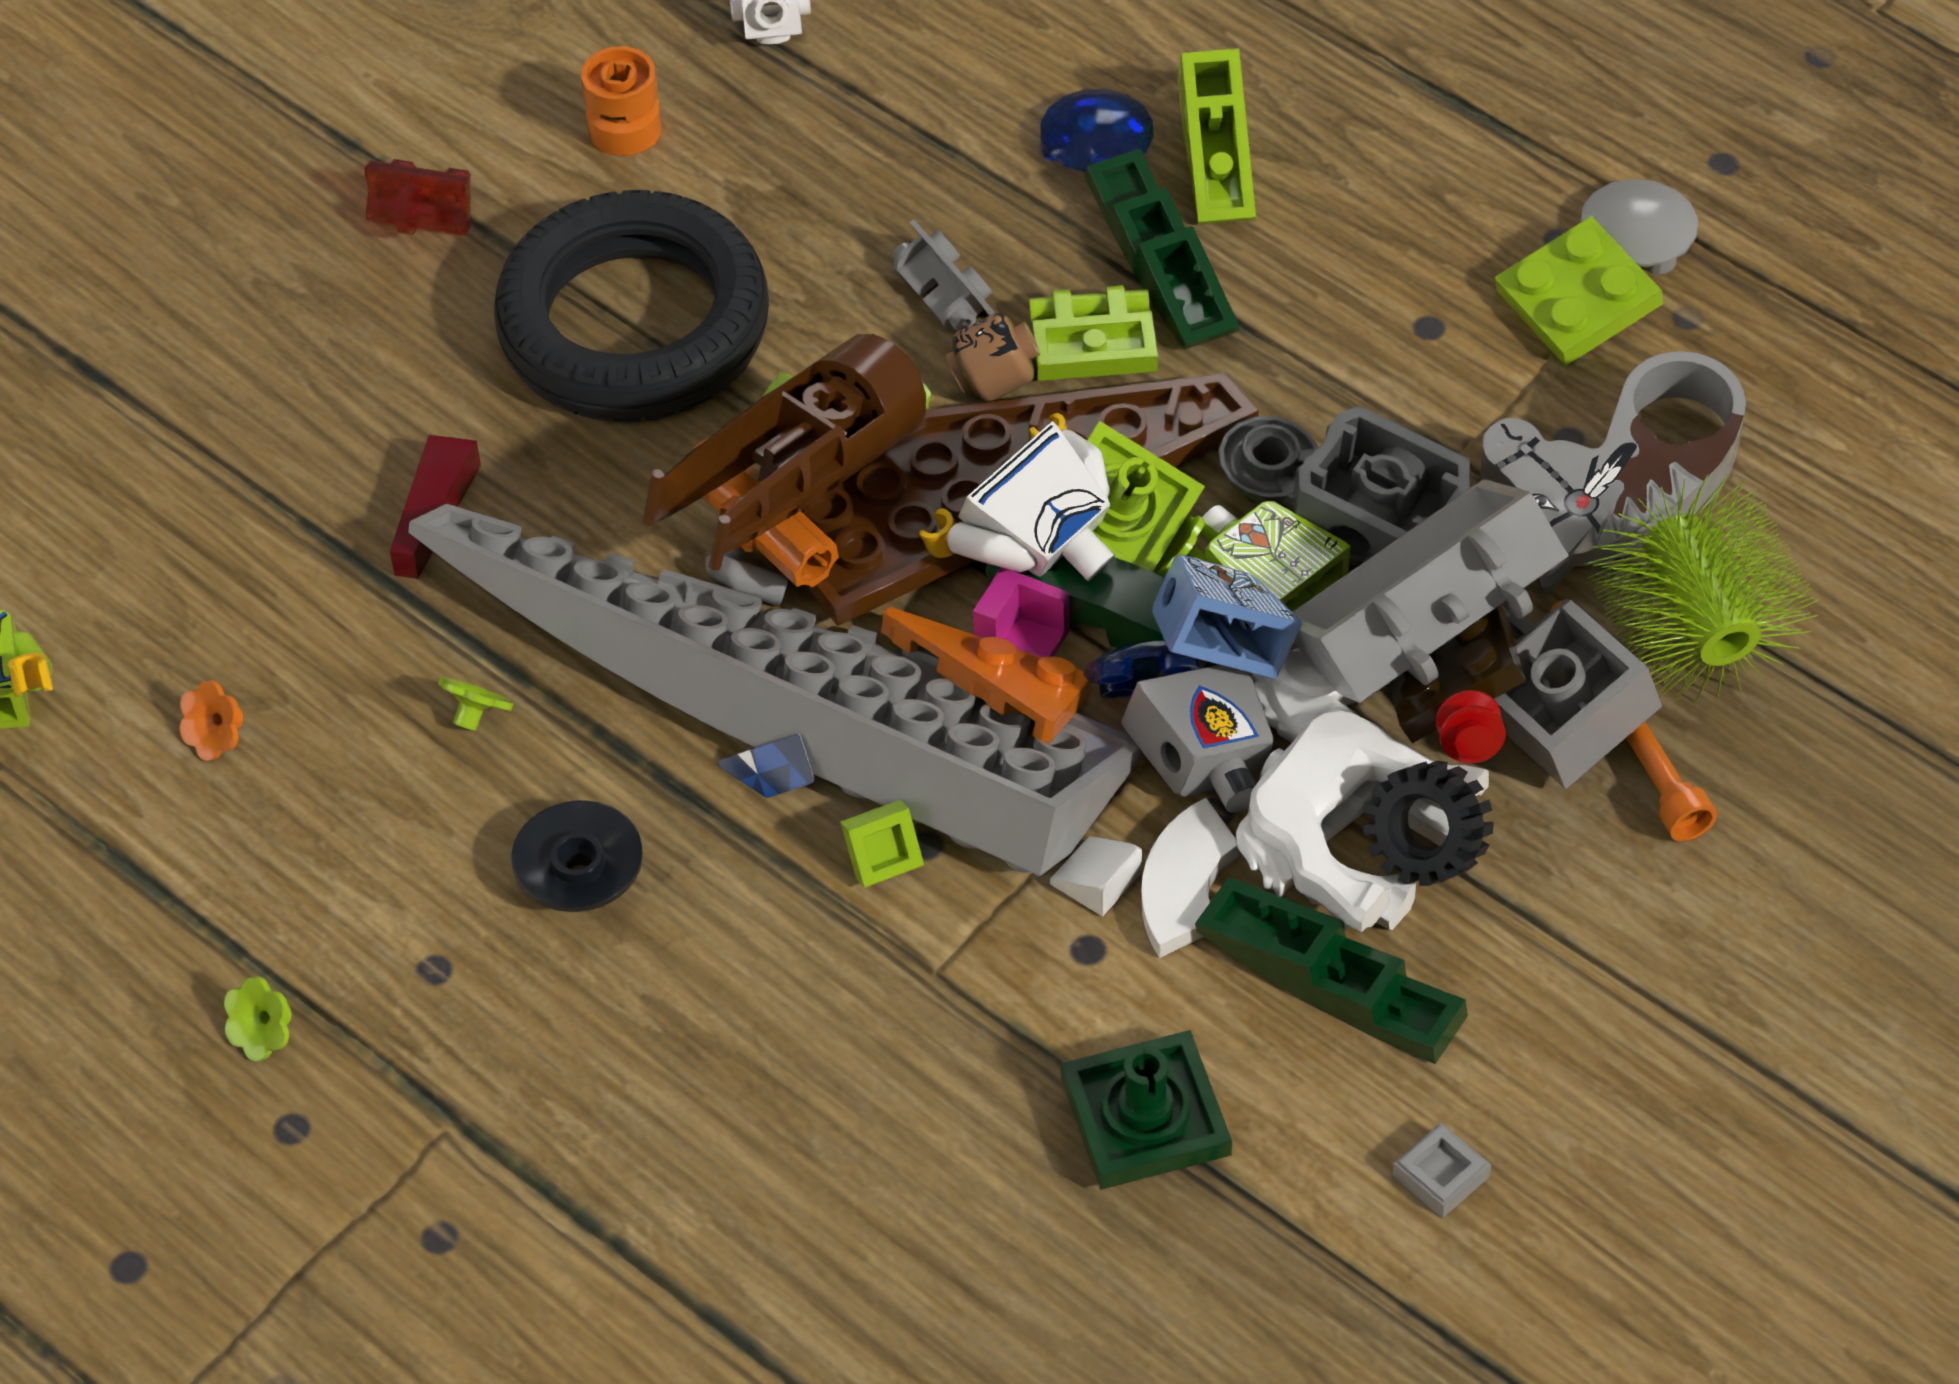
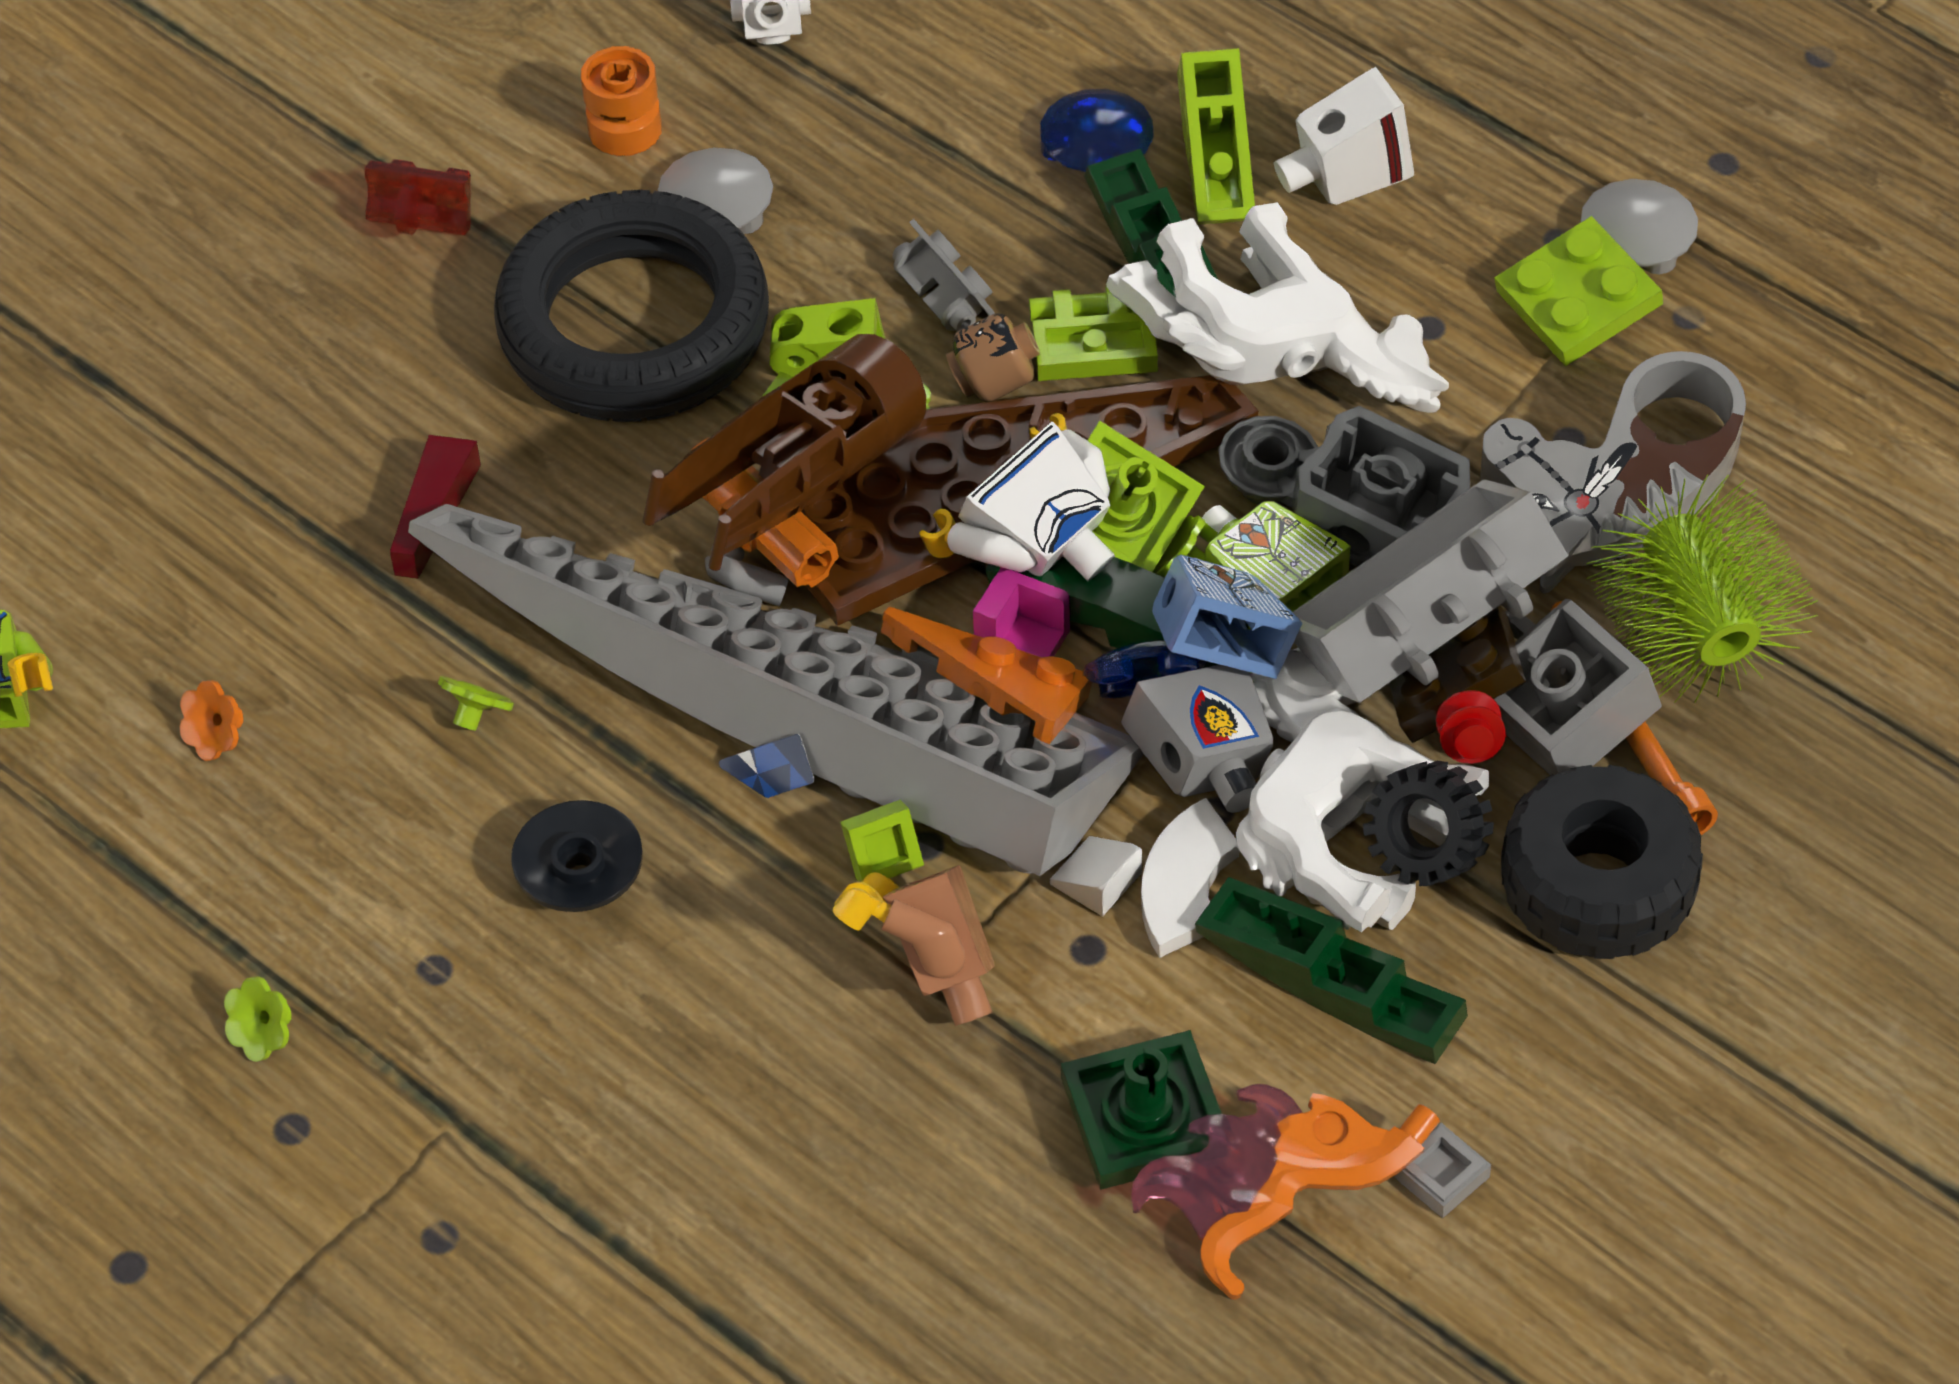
none -> light grey dish [658,147,773,234]
none -> lime leg [769,298,885,376]
none -> nougat torso [833,865,995,1026]
none -> white animal [1106,202,1449,413]
none -> piece [1131,1084,1440,1300]
none -> white torso [1274,67,1415,205]
none -> black tyre [1501,765,1703,959]

